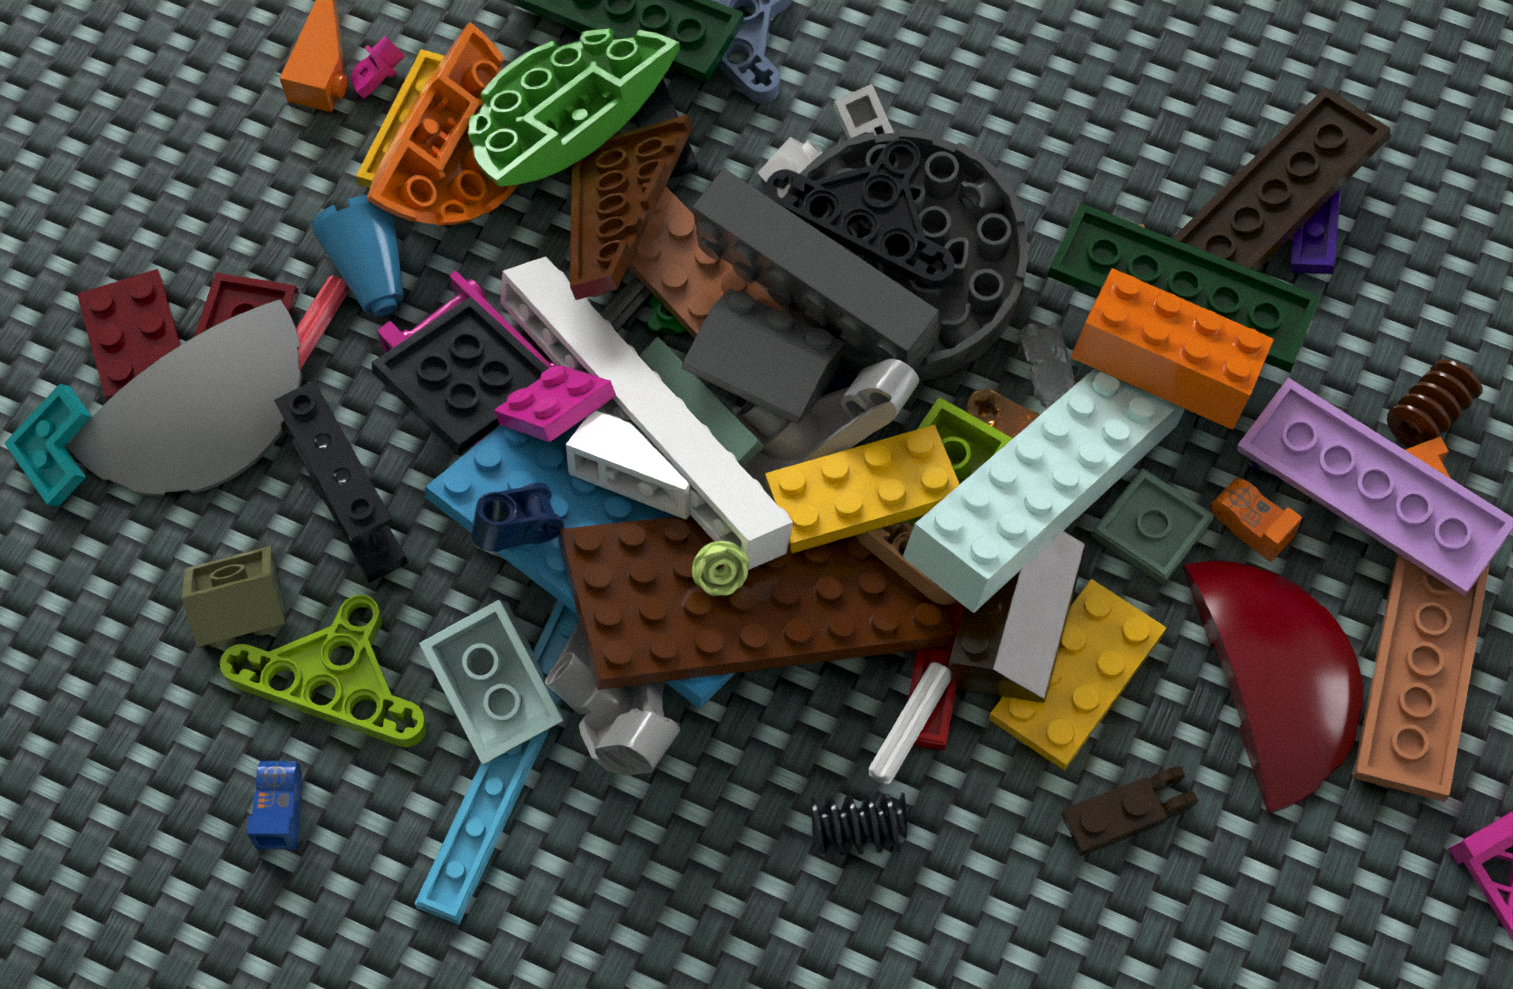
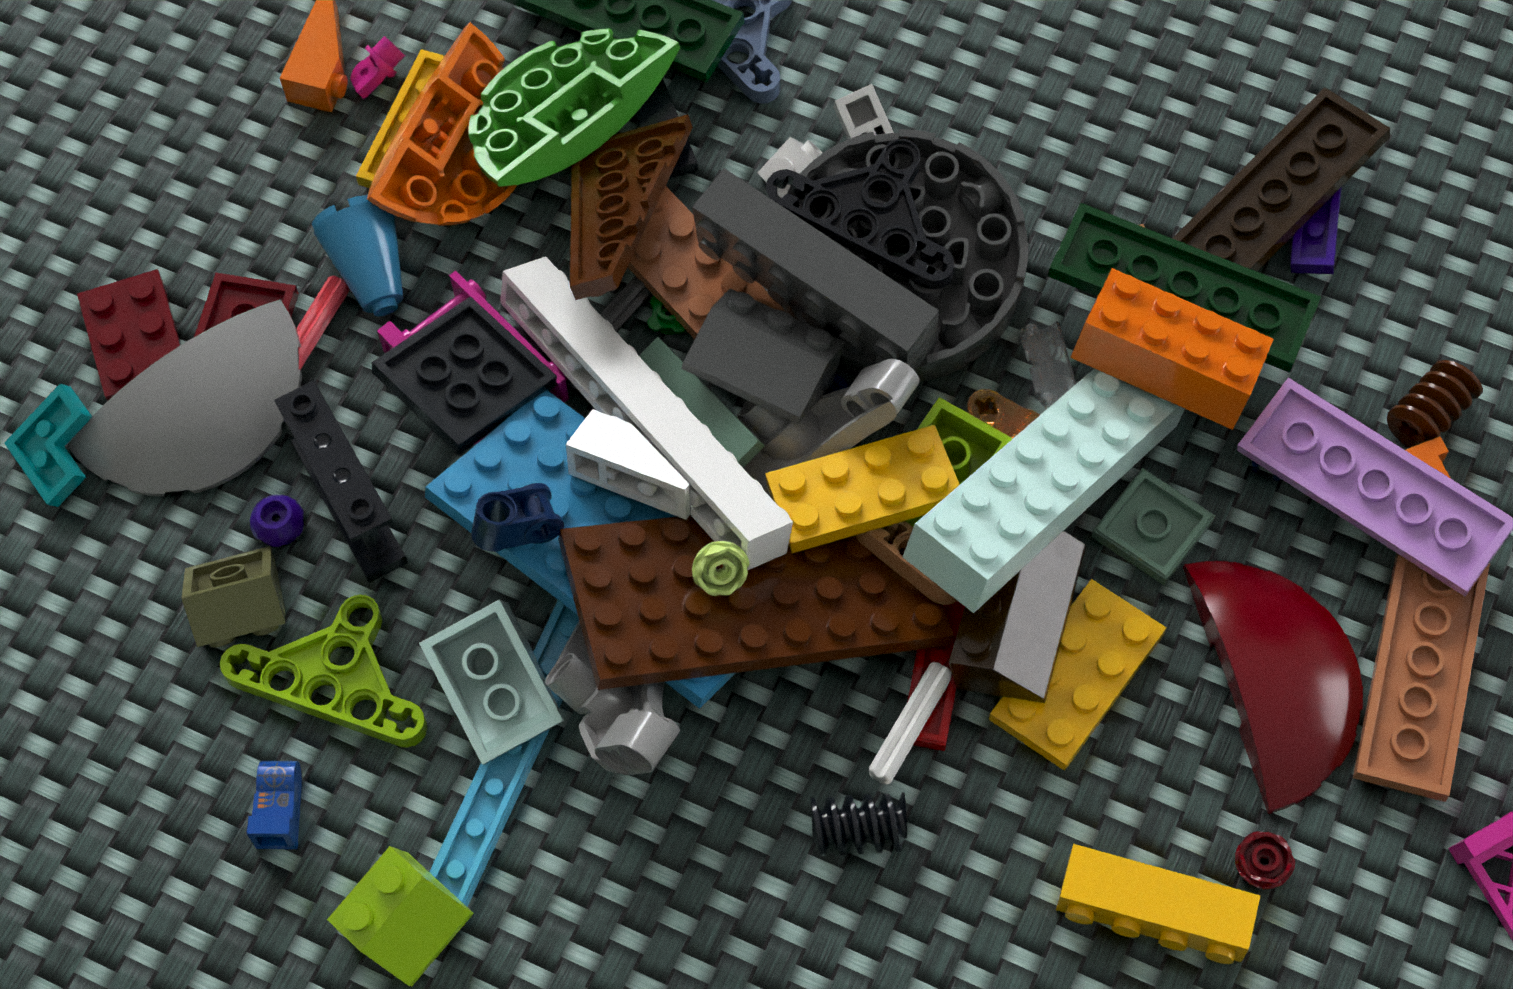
dark pink plate [494,365,617,442] -> none
dark brown hinge [1061,766,1198,856] -> none
orange leg [1210,478,1302,563] -> none
none -> dark purple plate [250,495,304,547]
none -> lime slope [327,846,474,987]
none -> yellow brick [1056,844,1260,964]
none -> dark red plate [1235,831,1295,890]

